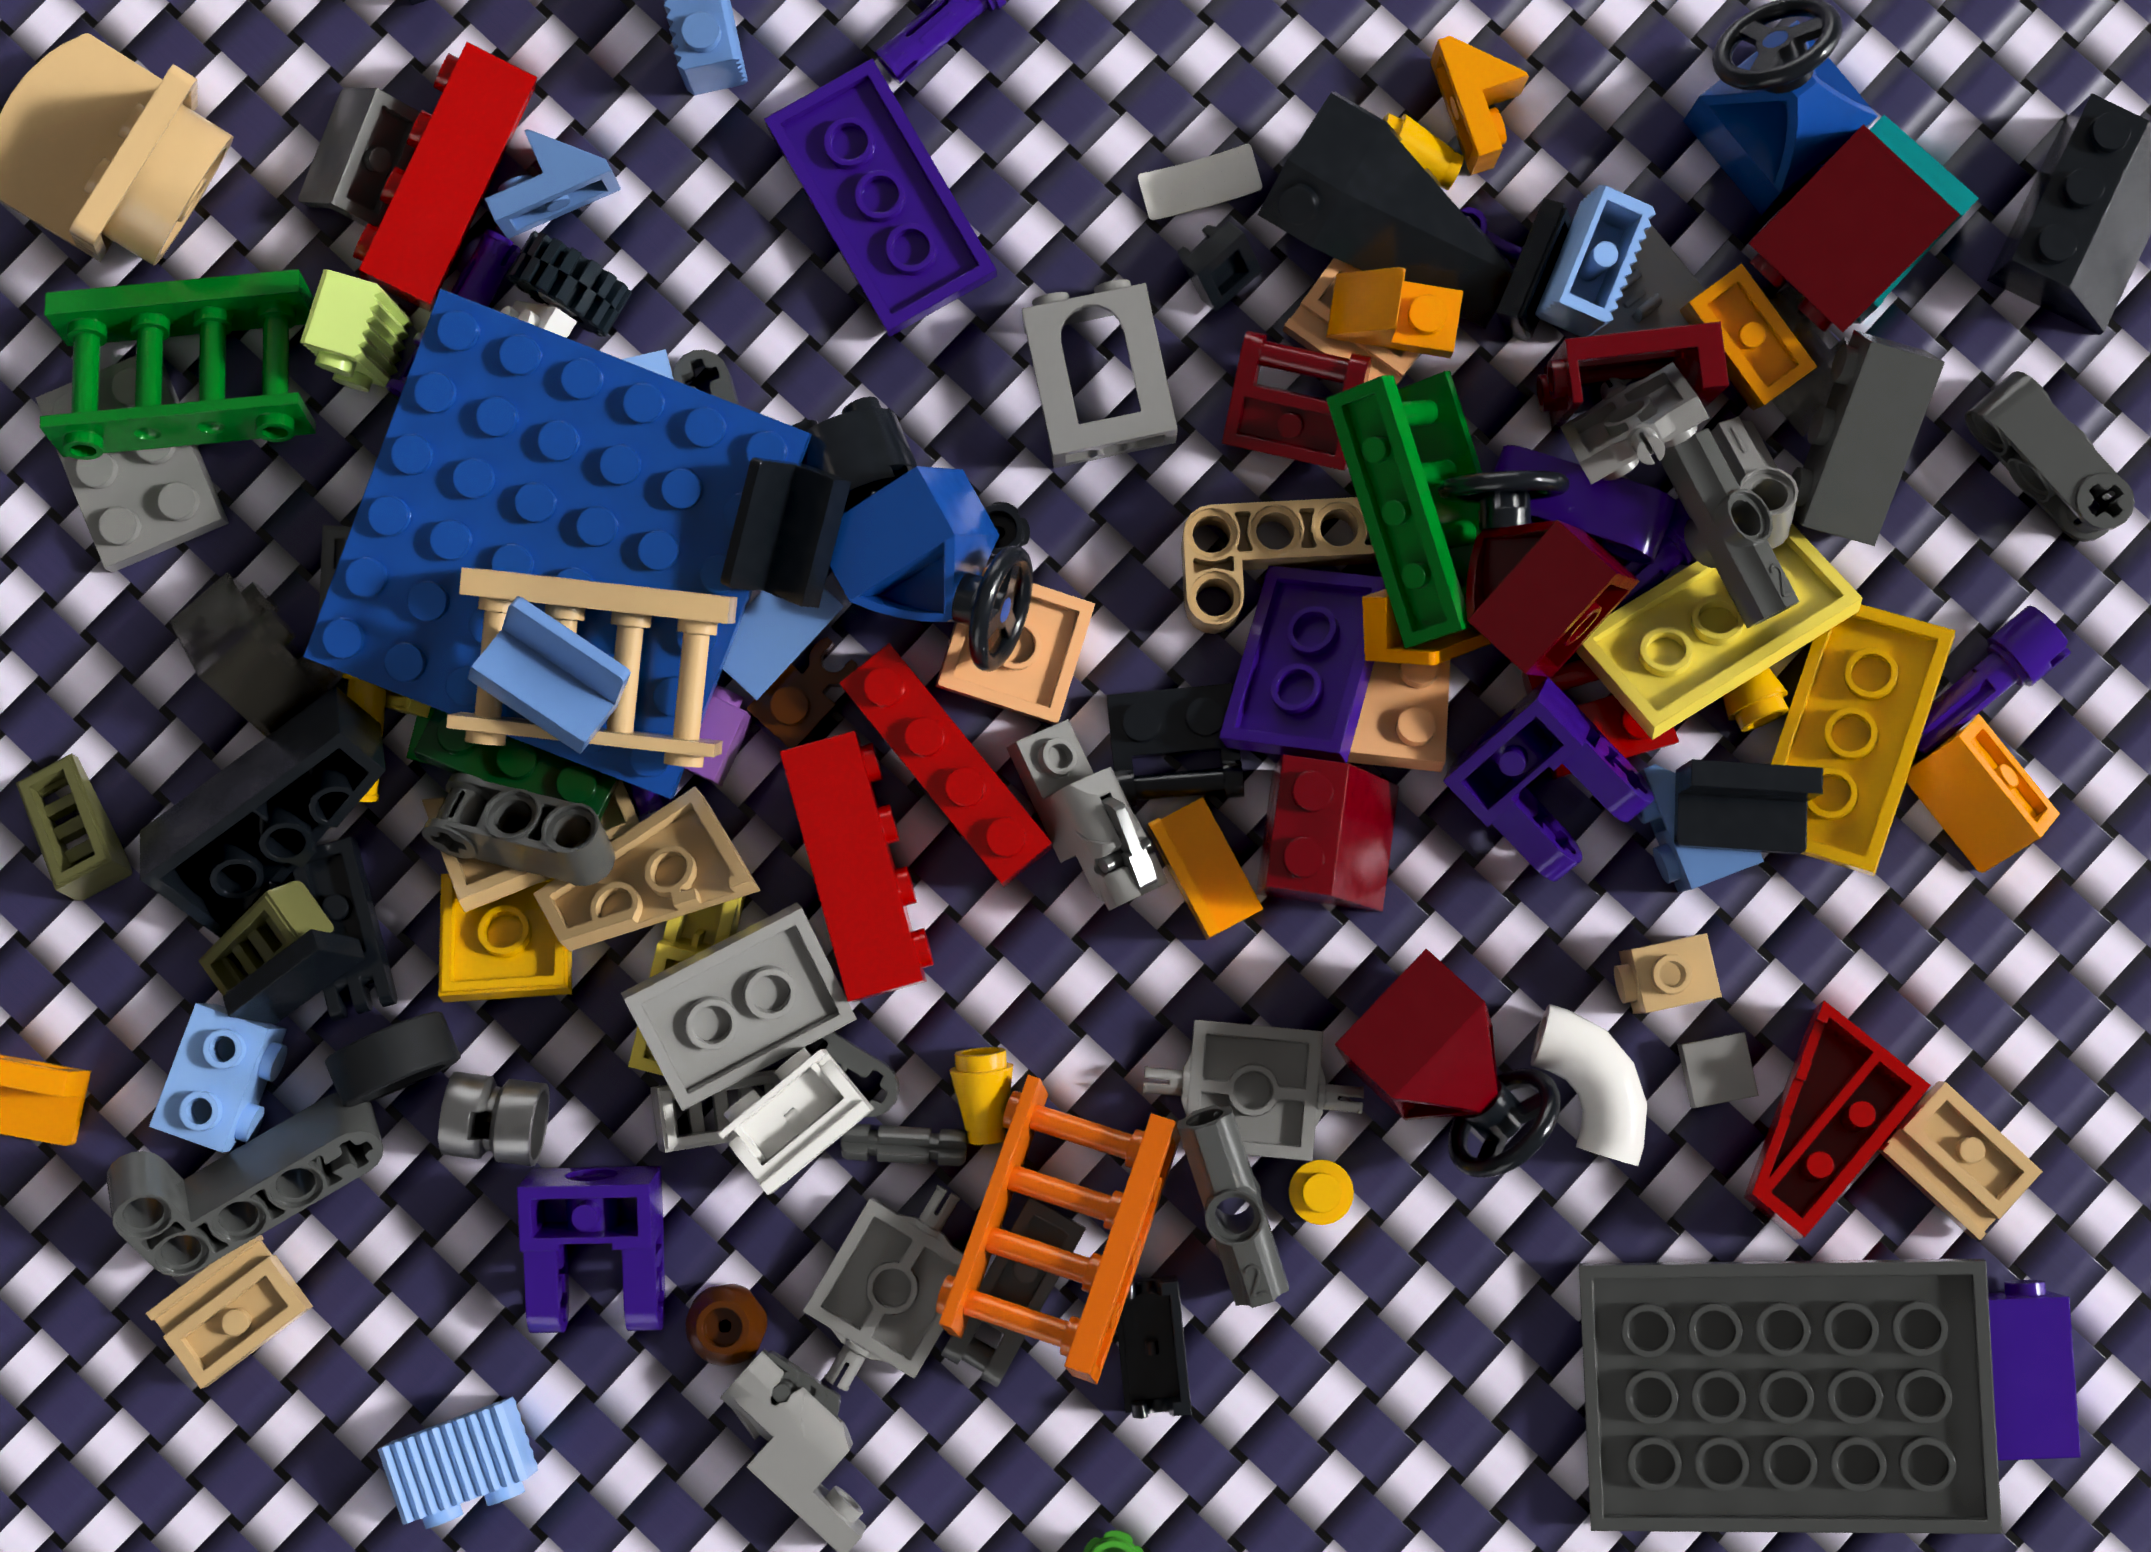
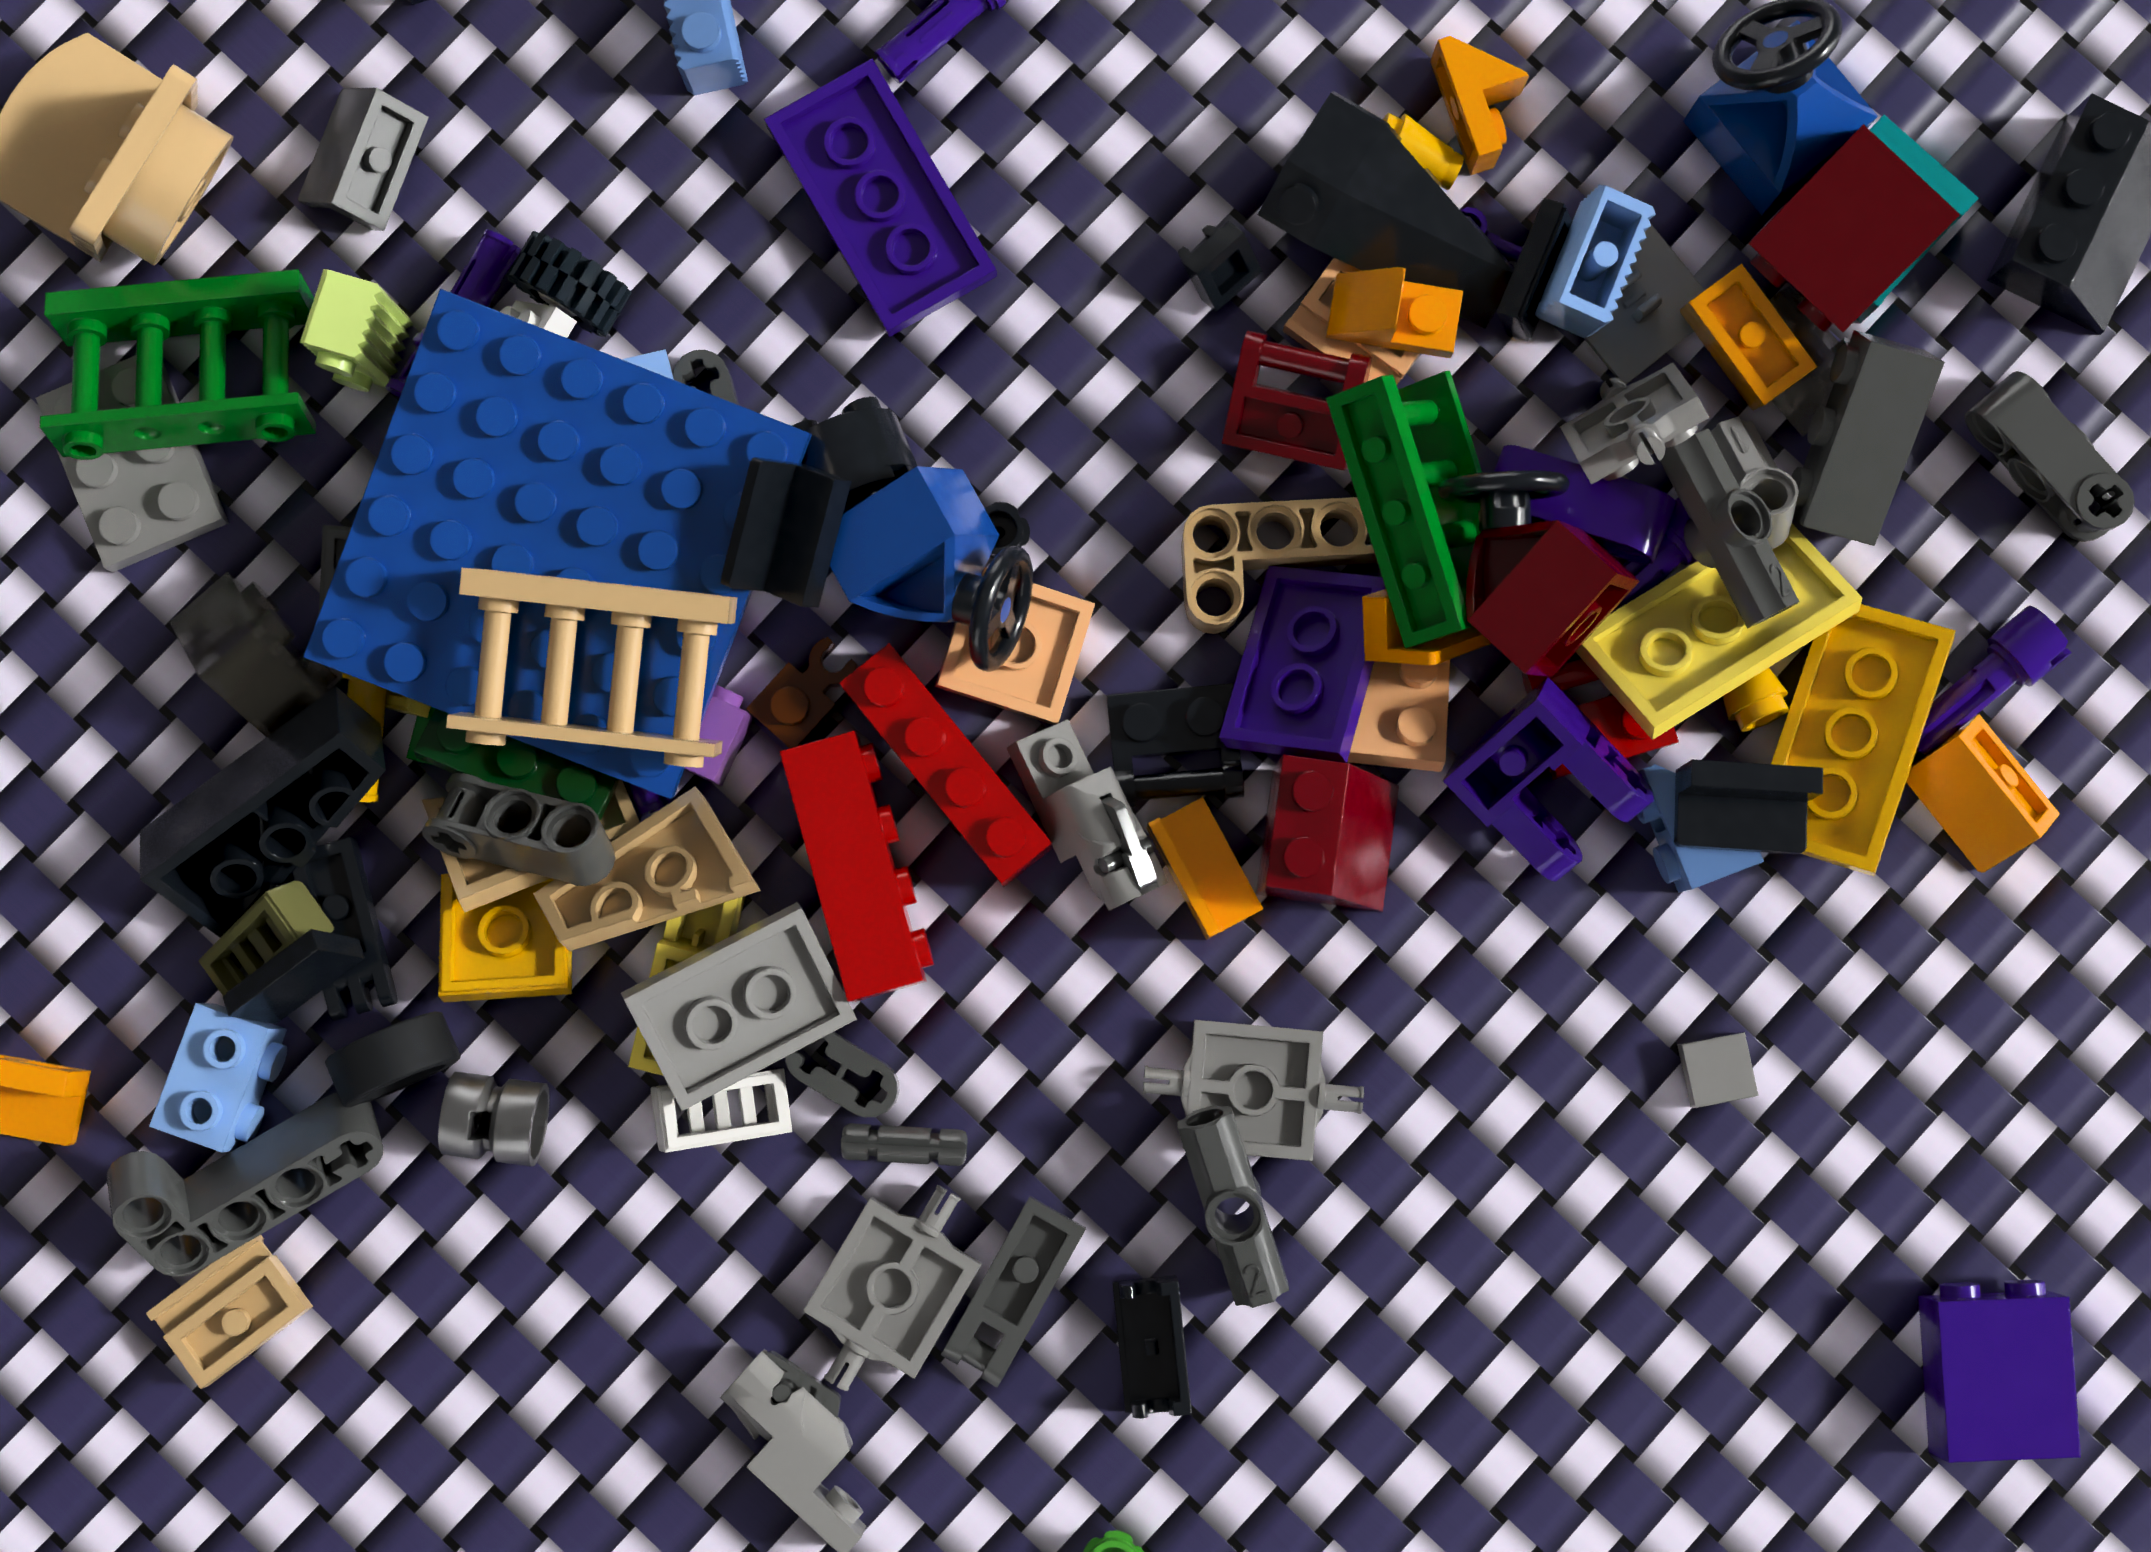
olive slope [16,753,133,901] -> none
red brick [353,42,537,312] -> none
light blue brick [378,1396,538,1529] -> none
medium blue panel [467,596,631,754] -> none
medium blue slope [485,129,621,239] -> none
dark purple brick [517,1166,666,1333] -> none
reddish brown plate [685,1284,768,1366] -> none
white hinge [718,1047,874,1195] -> none
medium blue hinge [723,588,844,700] -> none
orange fence [936,1075,1181,1385] -> none
yellow cone [949,1047,1013,1145] -> none
light grey panel [1022,279,1178,468] -> none
white sticker [1138,144,1263,220] -> none
yellow plate [1288,1159,1354,1225] -> none
dark red piece [1335,949,1561,1178] -> none
white cylinder [1531,1004,1647,1166] -> none
dark red panel [1536,321,1729,430] -> none
dark grey plate [1579,1259,2002,1534] -> none
tan brick [1614,933,1722,1014] -> none
red wedge [1744,1001,1931,1240] -> none
tan plate [1877,1081,2043,1241] -> none

